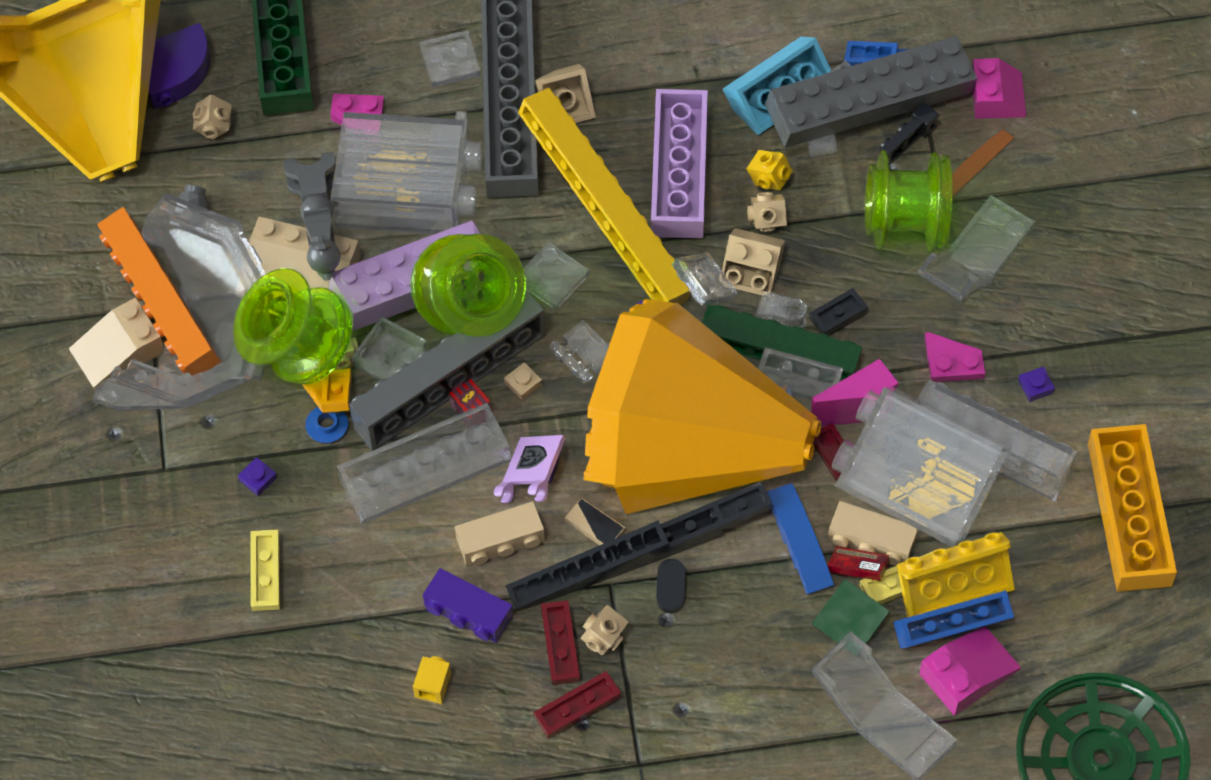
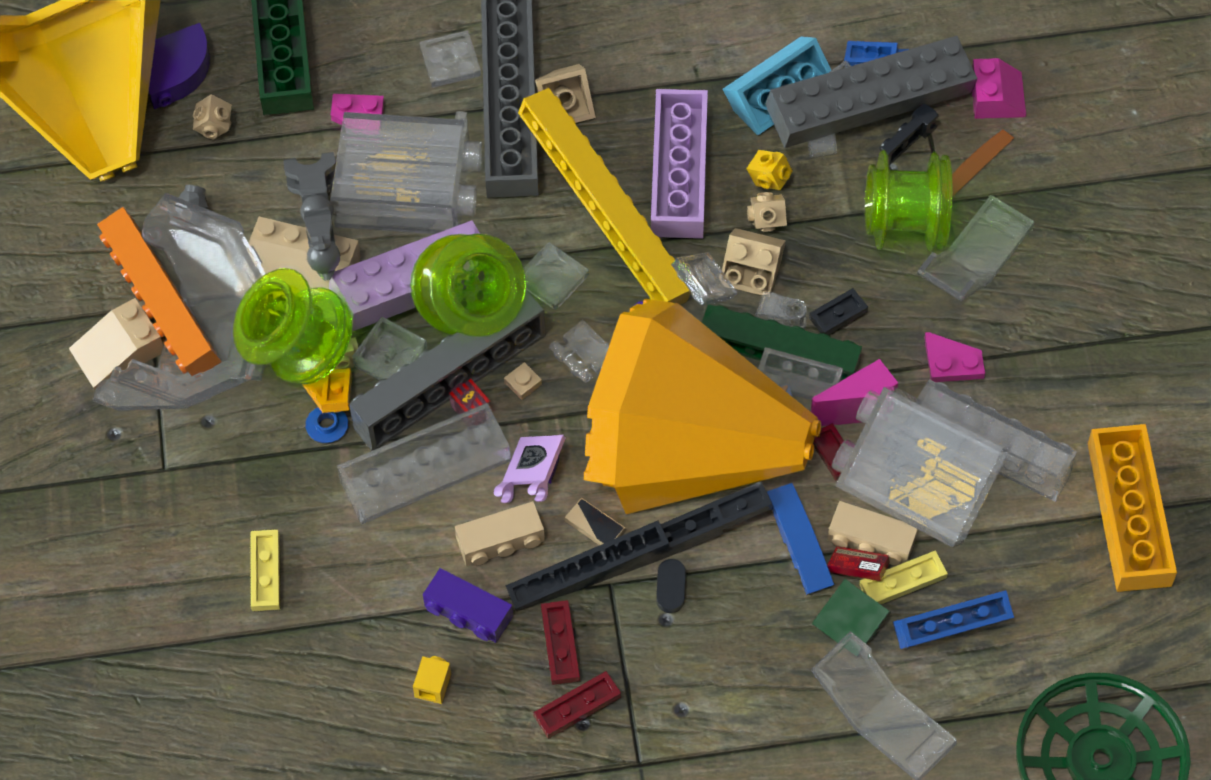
dark purple plate [237,457,277,496] -> none
tan brick [580,605,629,655] -> none
yellow bracket [897,532,1015,618] -> none
dark pink slope [919,626,1021,716] -> none
dark purple plate [1018,366,1055,402] -> none

